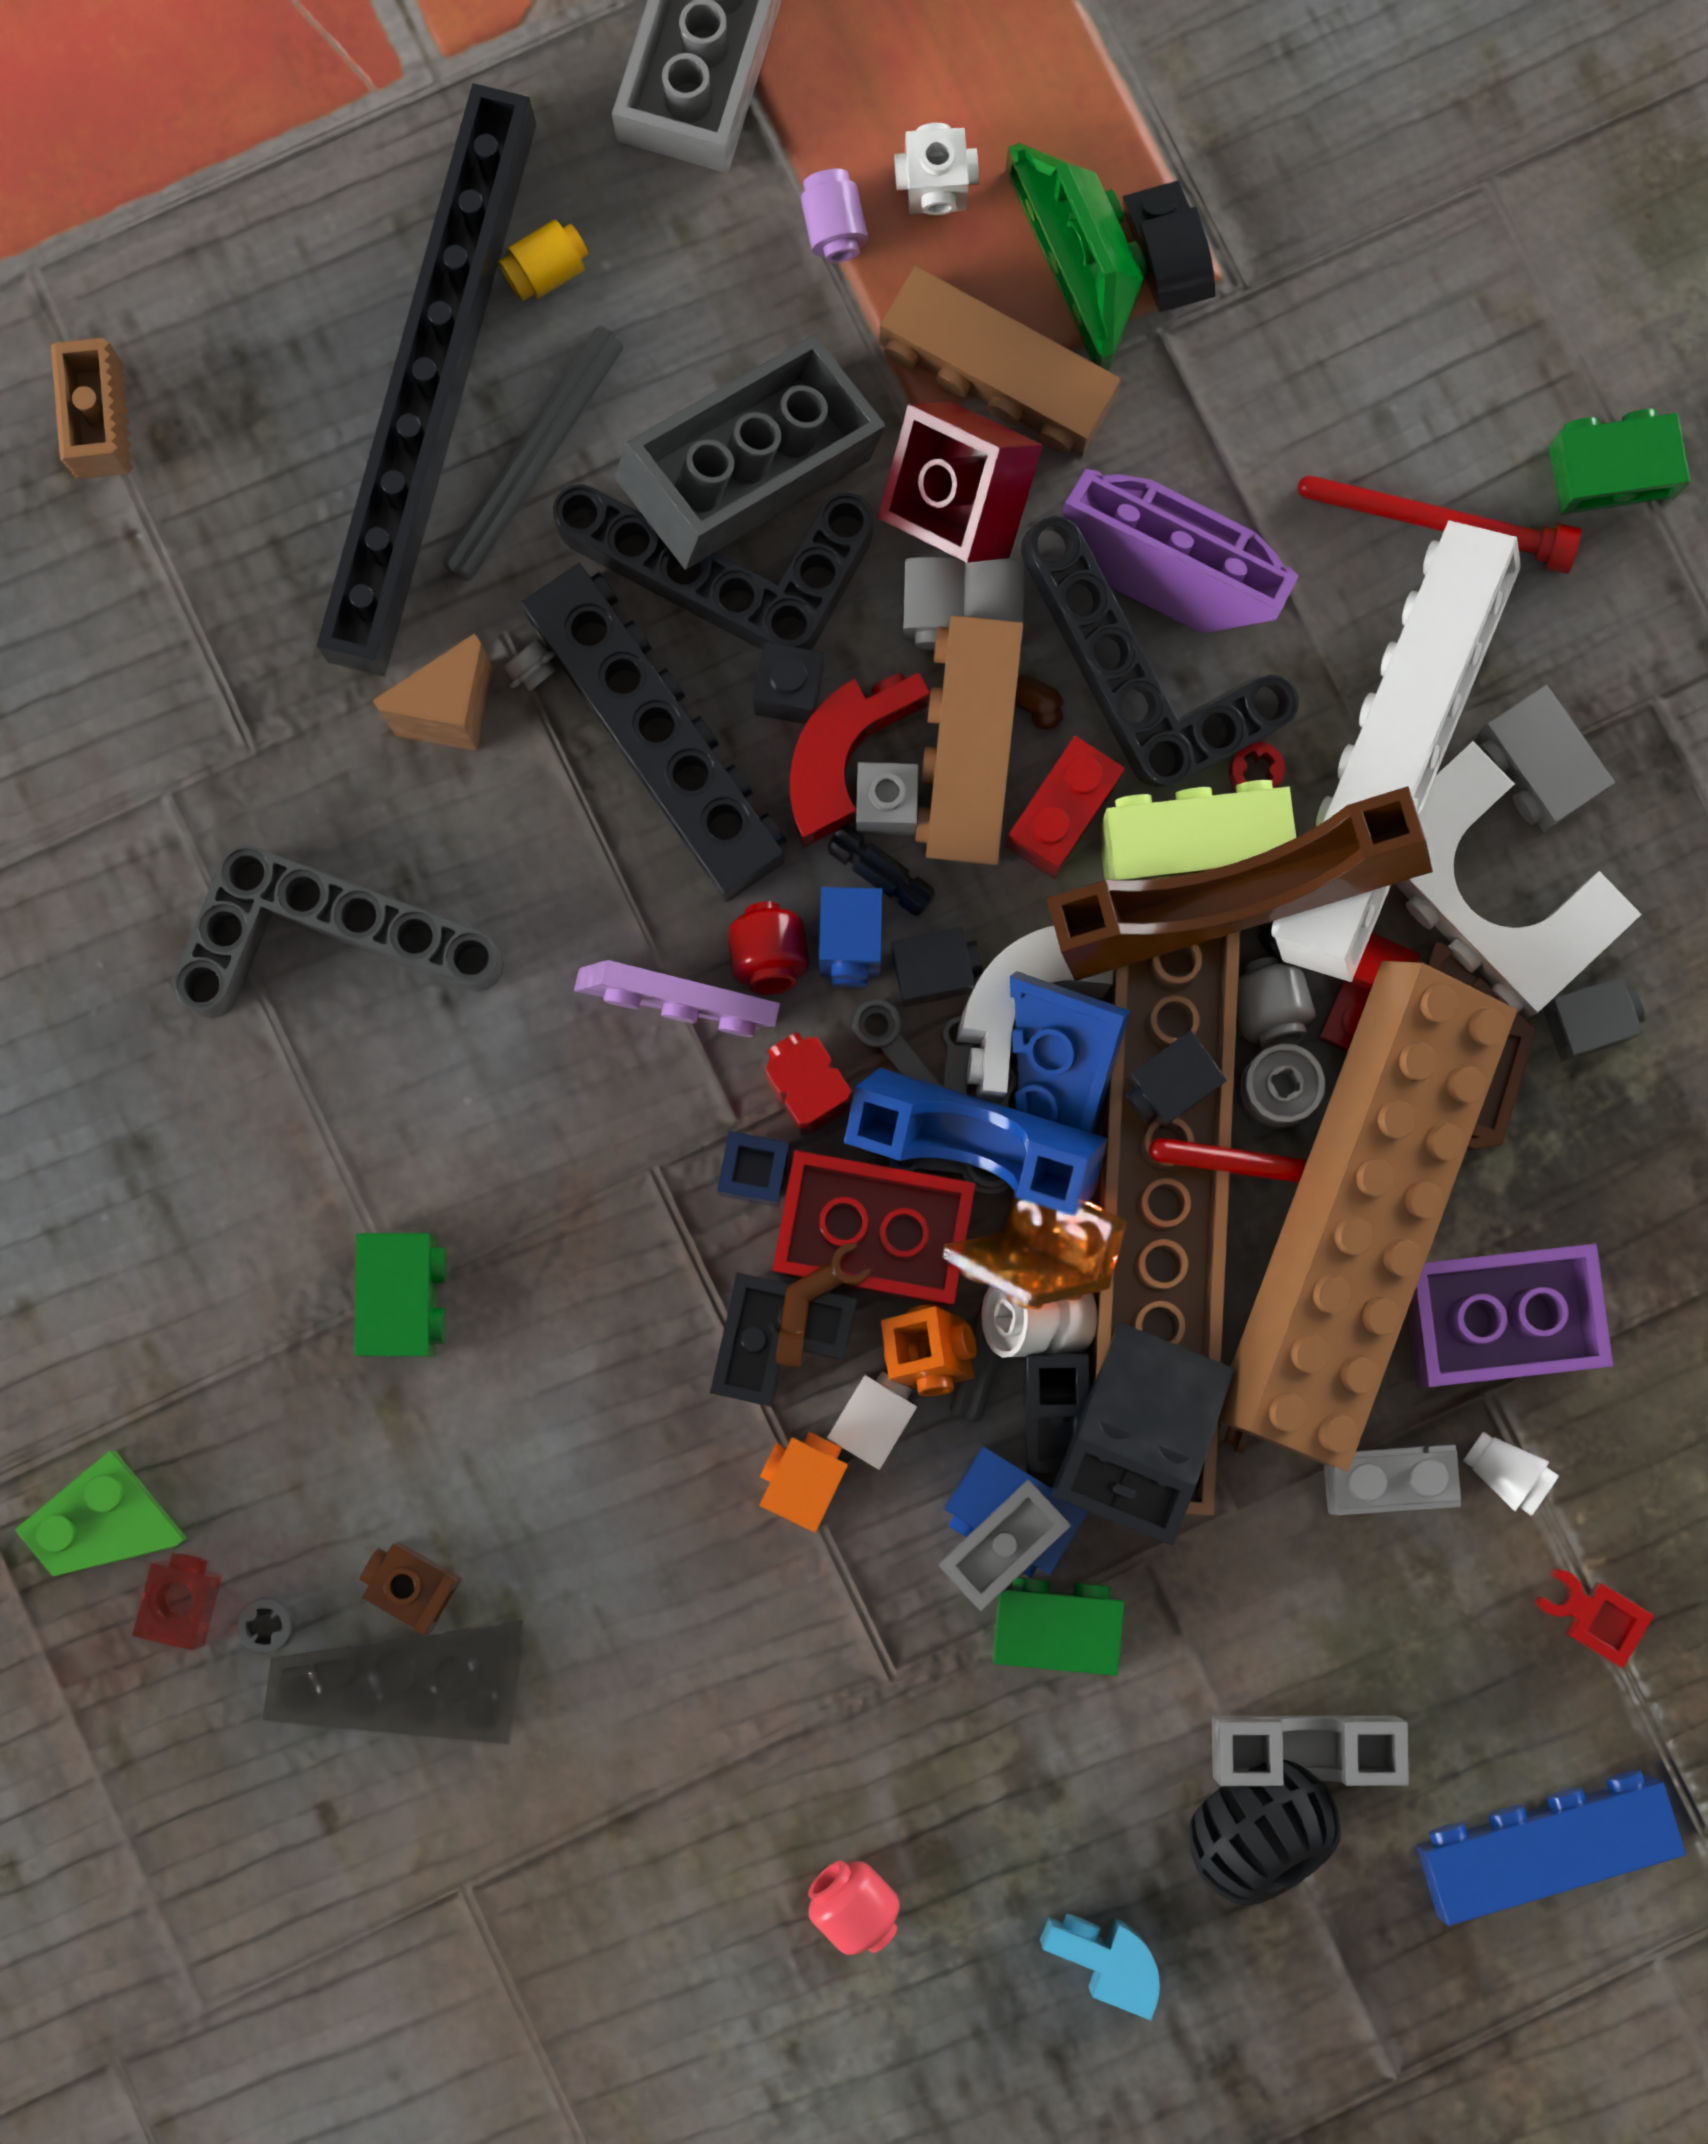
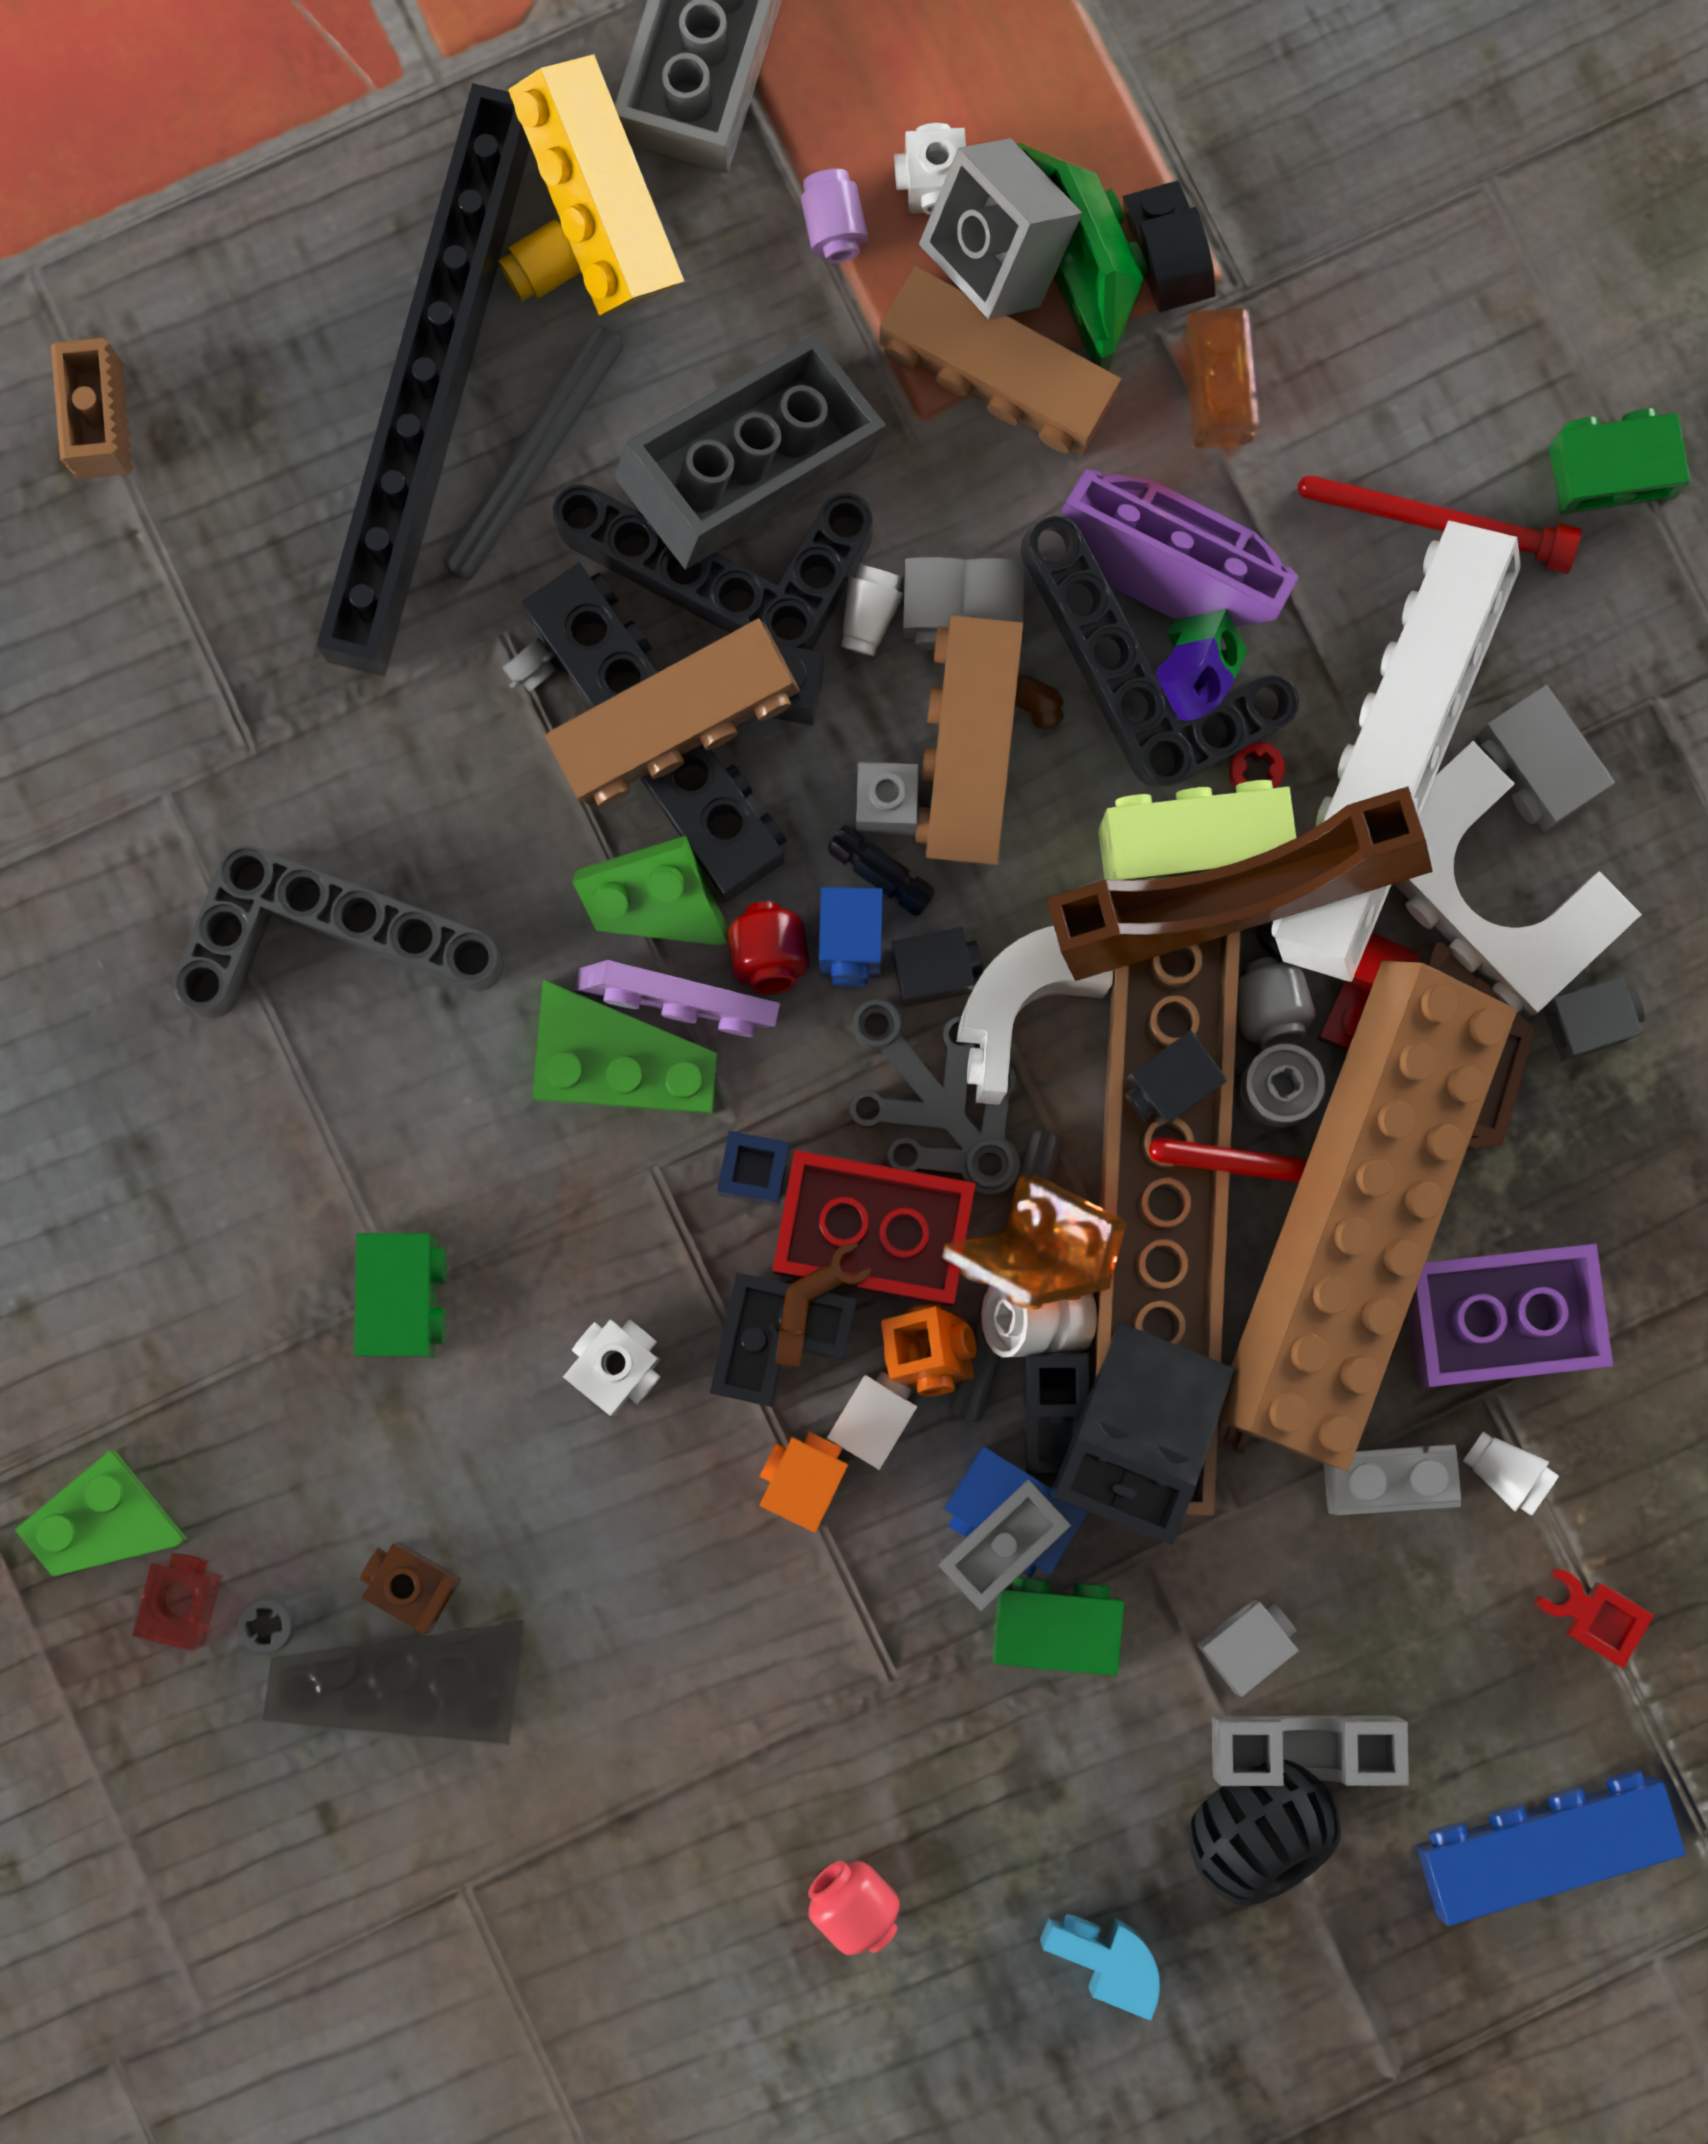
medium nougat slope [372,633,494,751] -> none
red brick [765,1032,852,1135] -> none
red arch [790,672,930,848] -> none
blue arch [844,1068,1108,1216] -> none
dark red brick [877,402,1043,563] -> none
red brick [1005,735,1125,879] -> none
blue wing [1010,971,1130,1134] -> none
none -> yellow brick [508,54,684,316]
none -> bright green wing [532,980,718,1115]
none -> medium nougat brick [544,618,801,807]
none -> white brick [563,1319,661,1416]
none -> bright green wing [572,836,729,945]
none -> white cone [840,565,904,657]
none -> light grey brick [919,138,1083,320]
none -> dark purple leg [1156,608,1248,721]
none -> clear orange brick [1183,308,1259,448]
none -> light grey brick [1196,1599,1299,1698]

